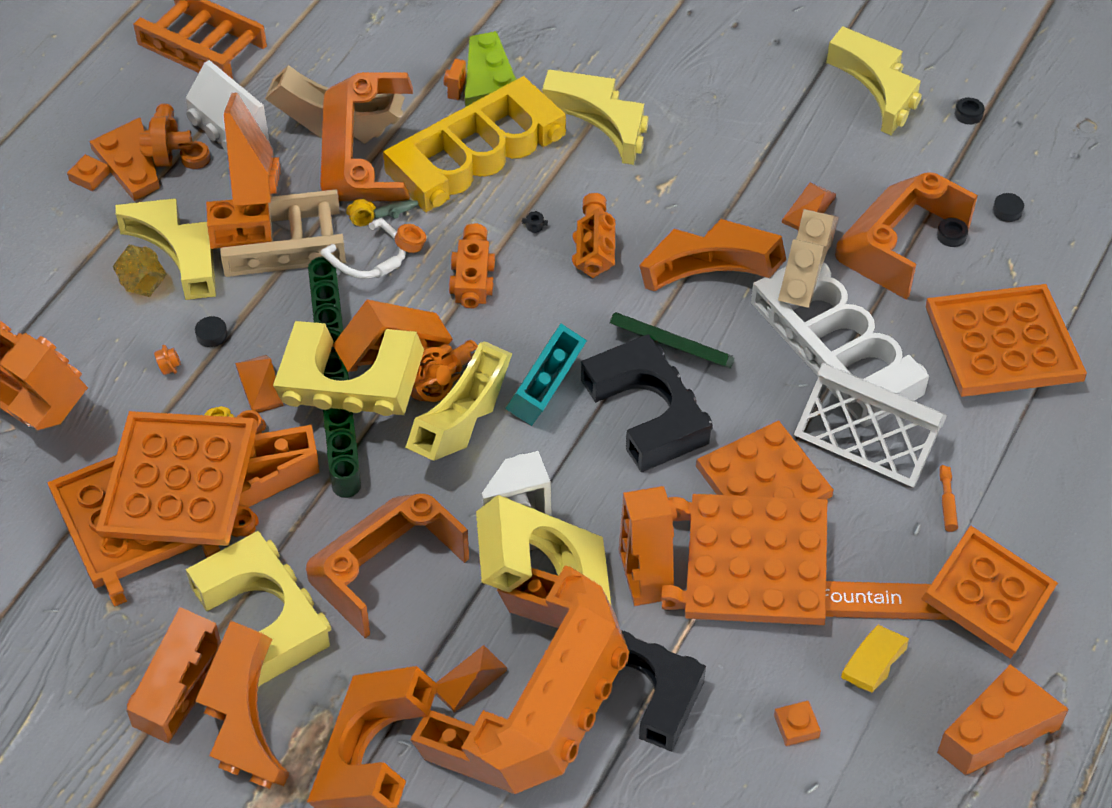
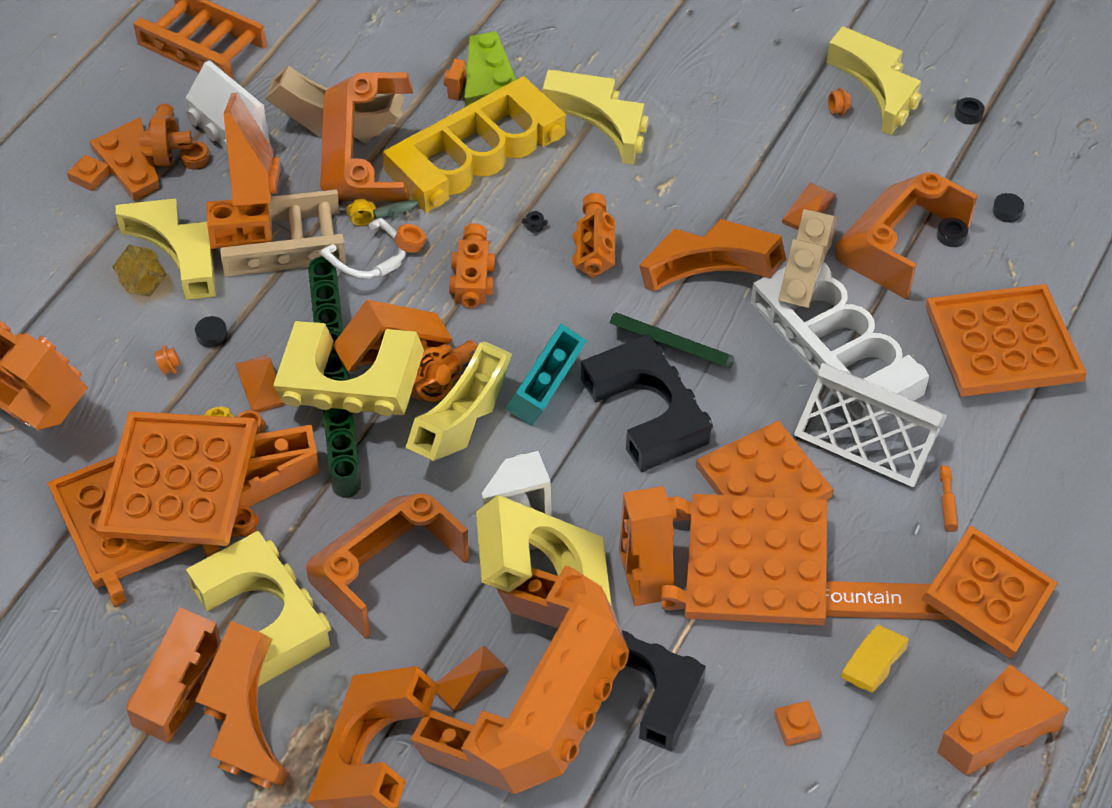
none -> orange plate [828,88,851,116]

